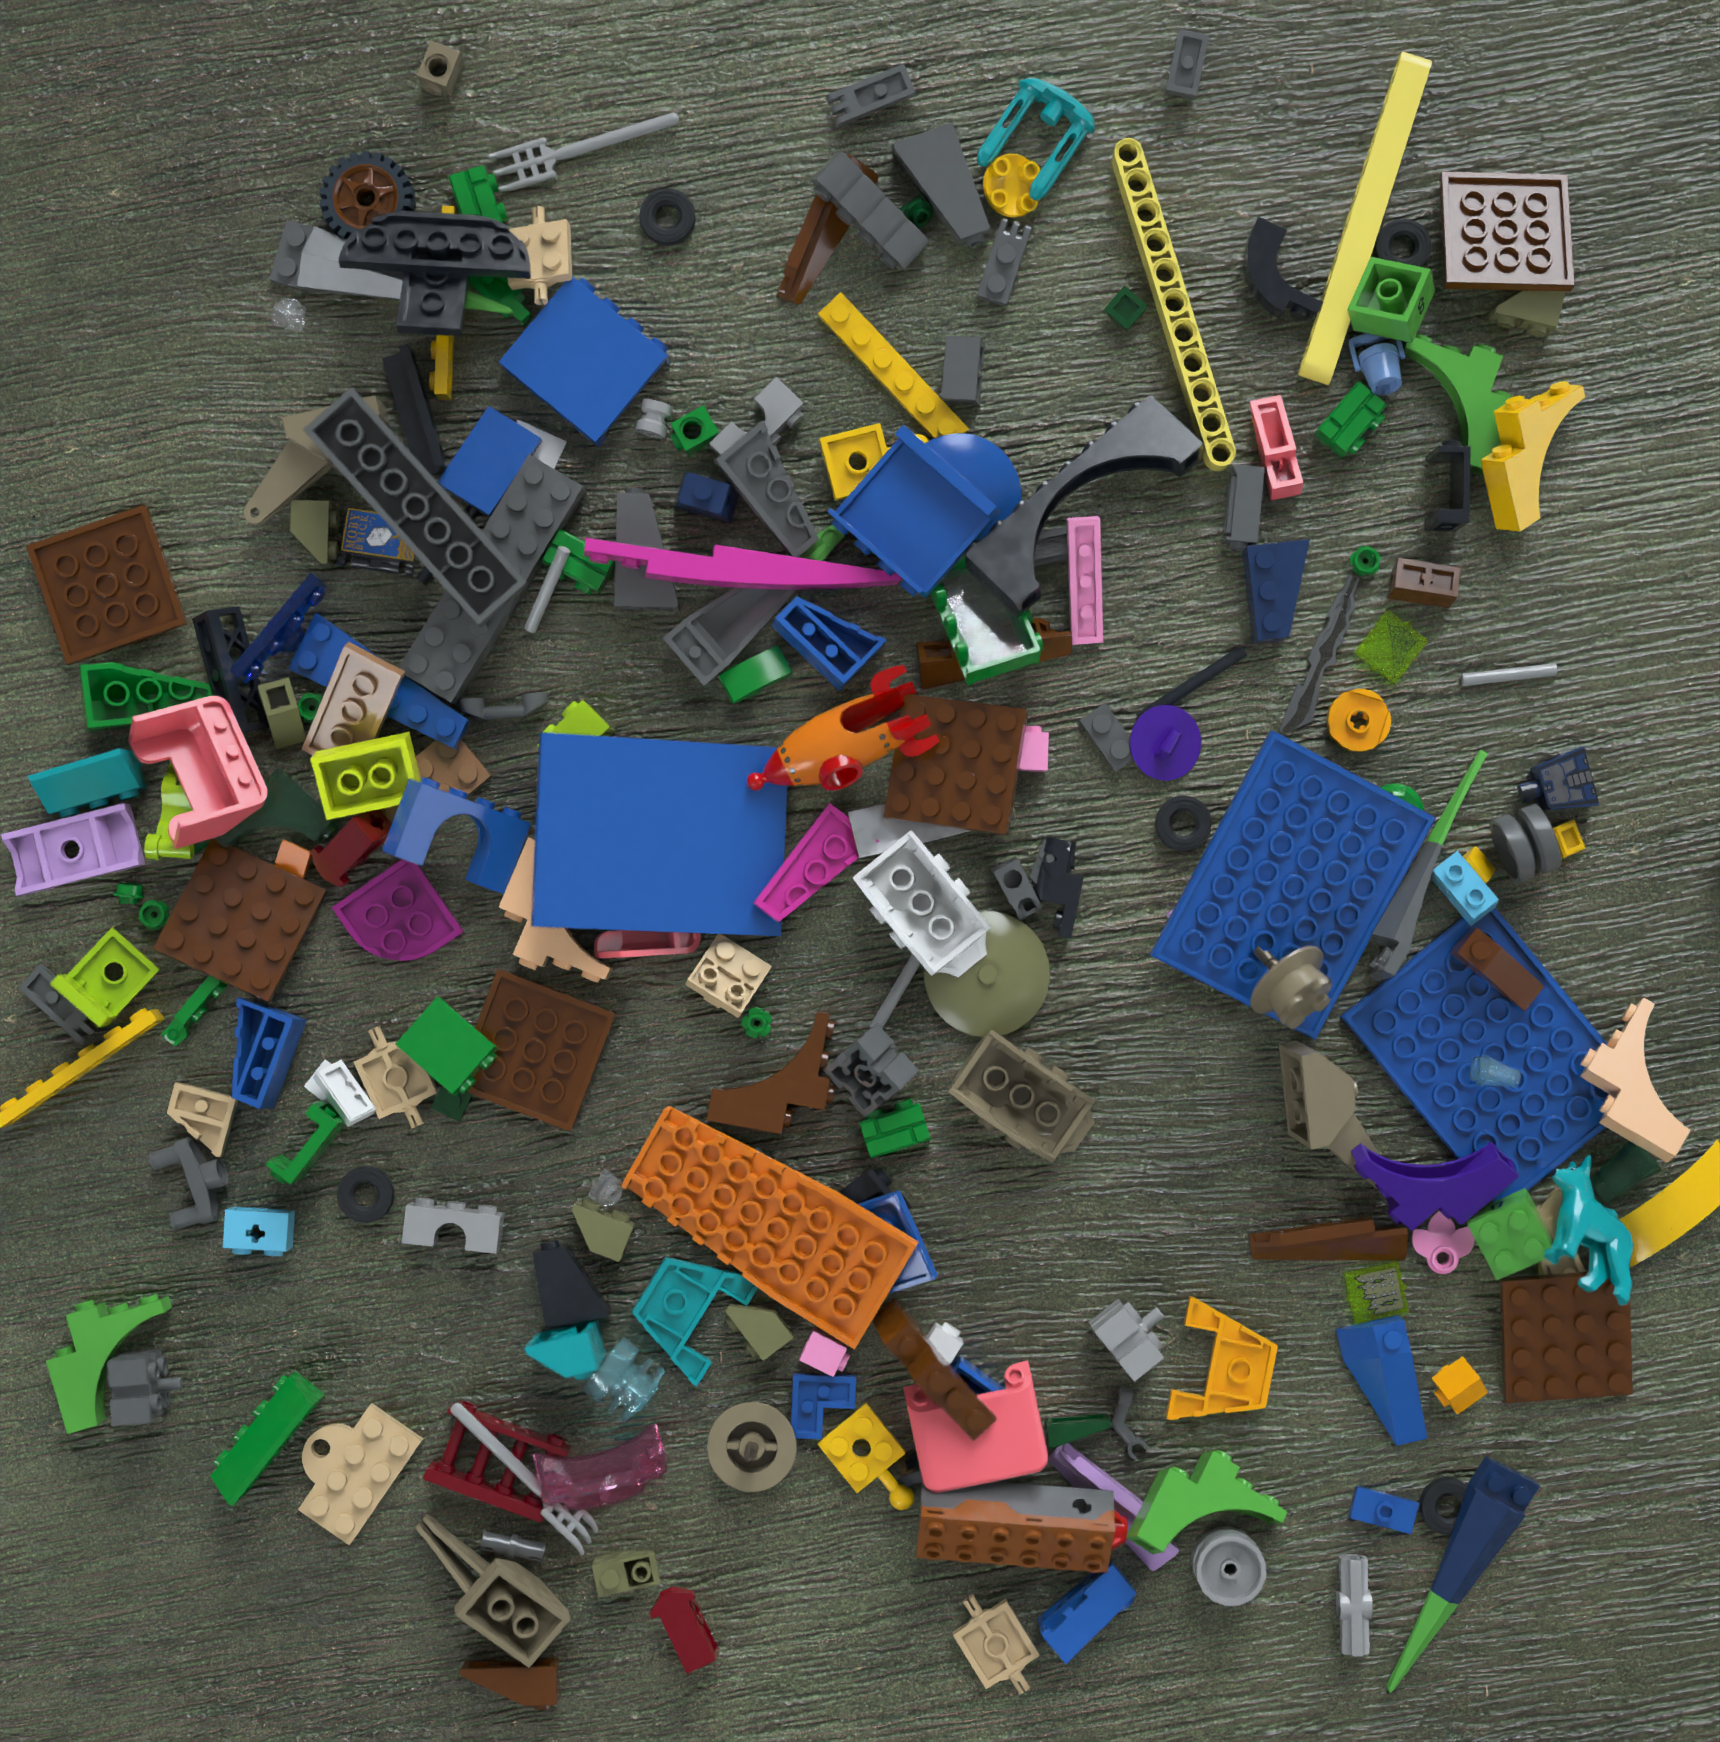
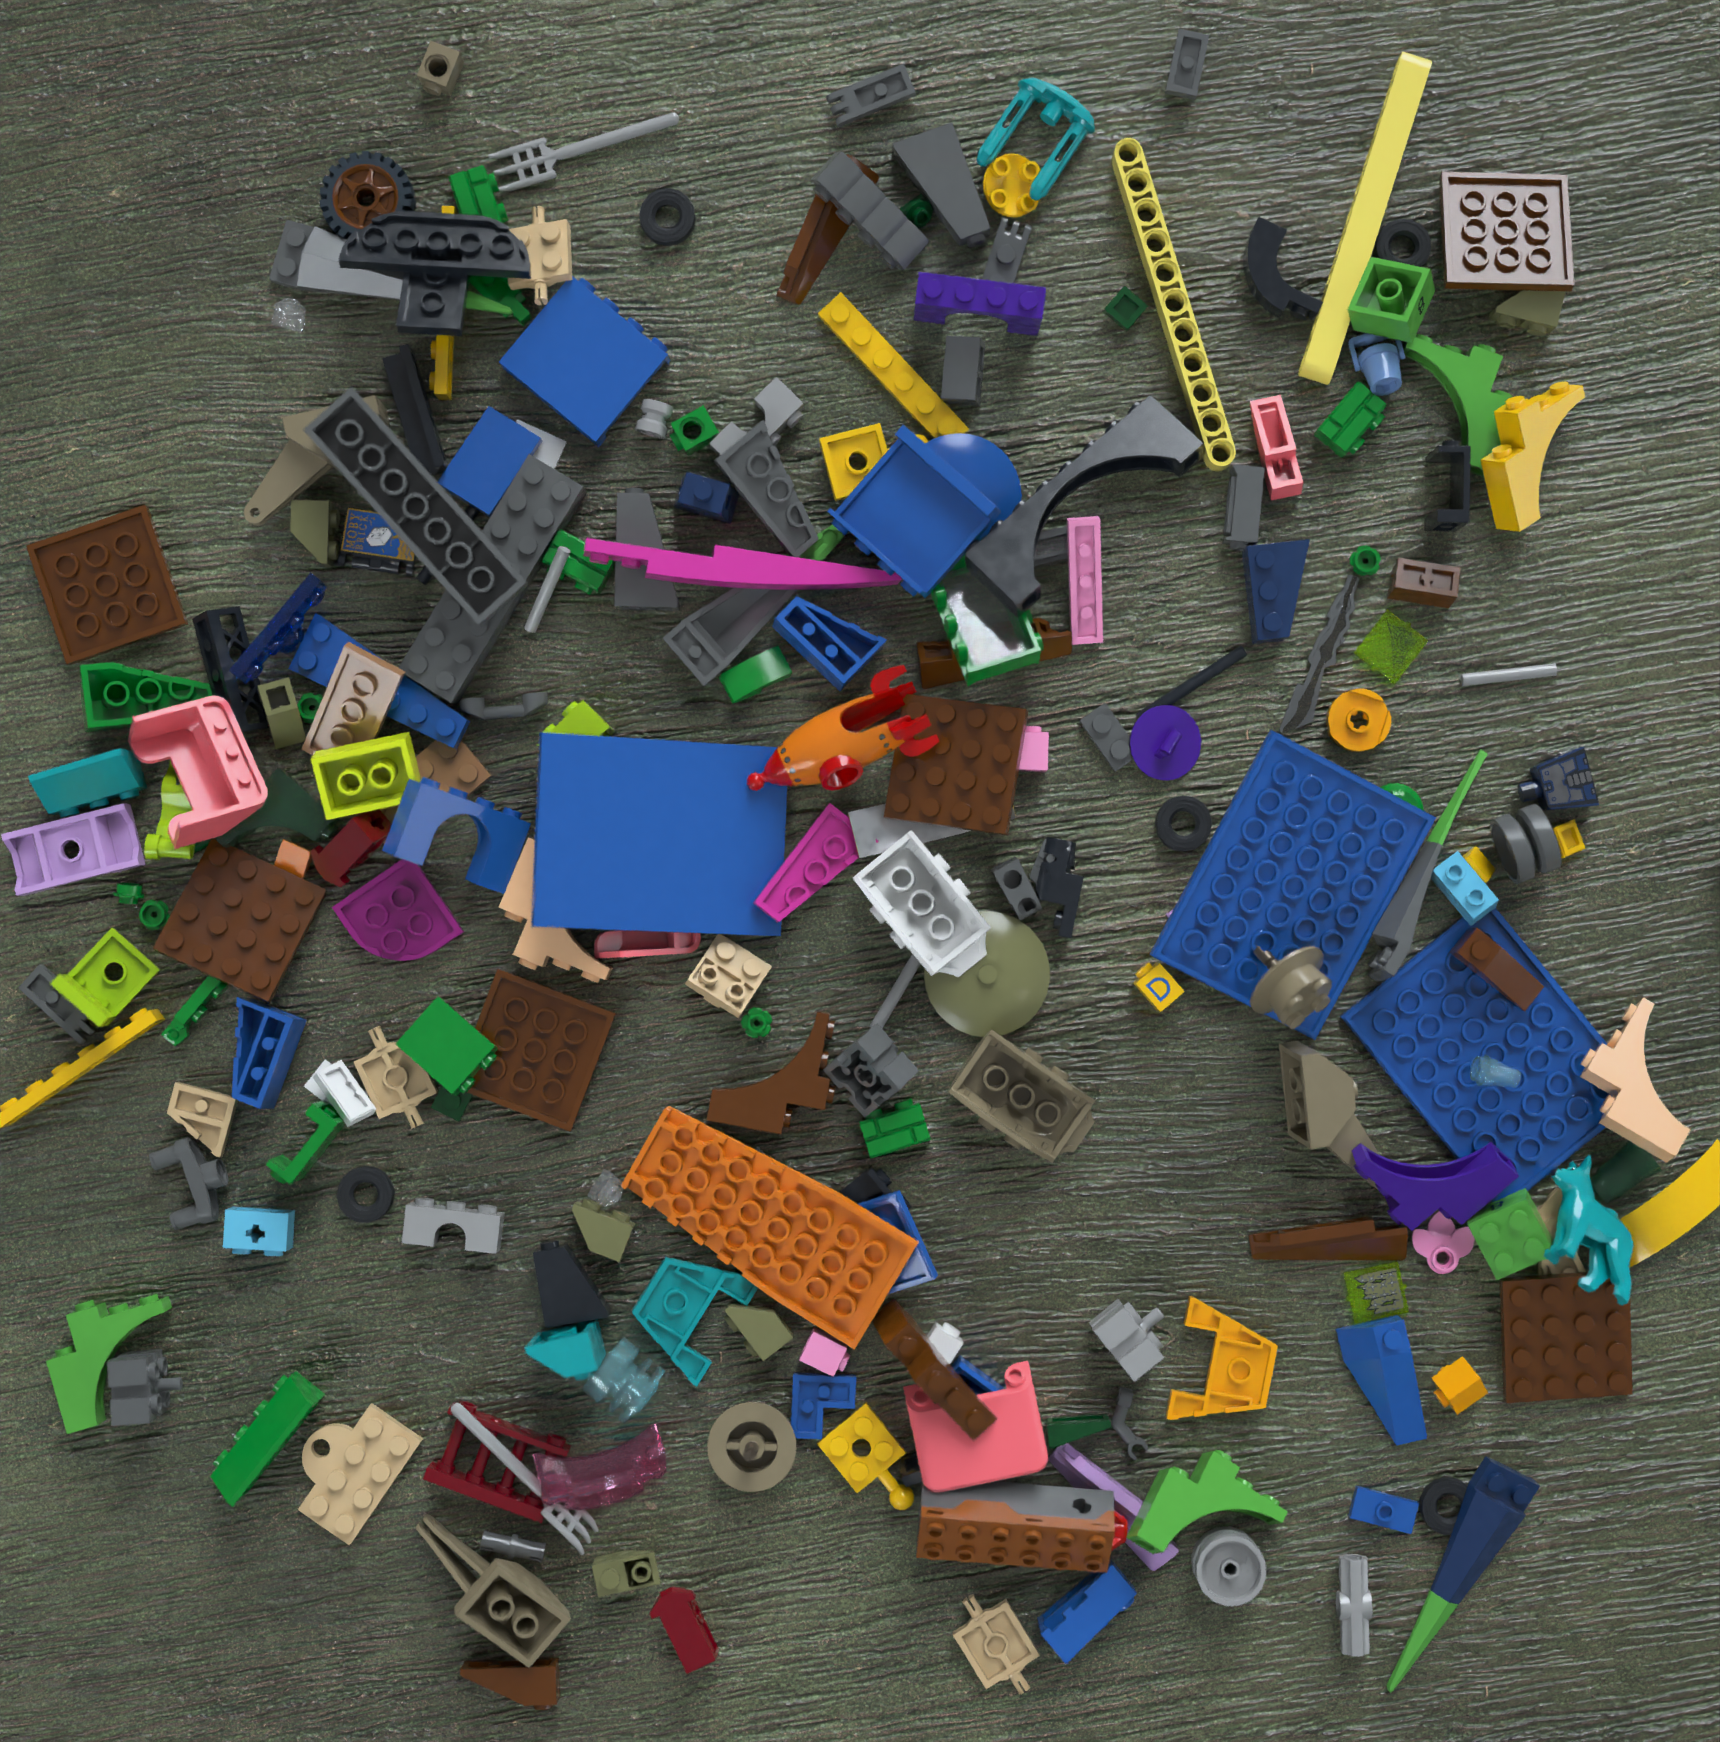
none -> dark purple arch [914,272,1046,336]
none -> yellow brick [1133,962,1185,1012]

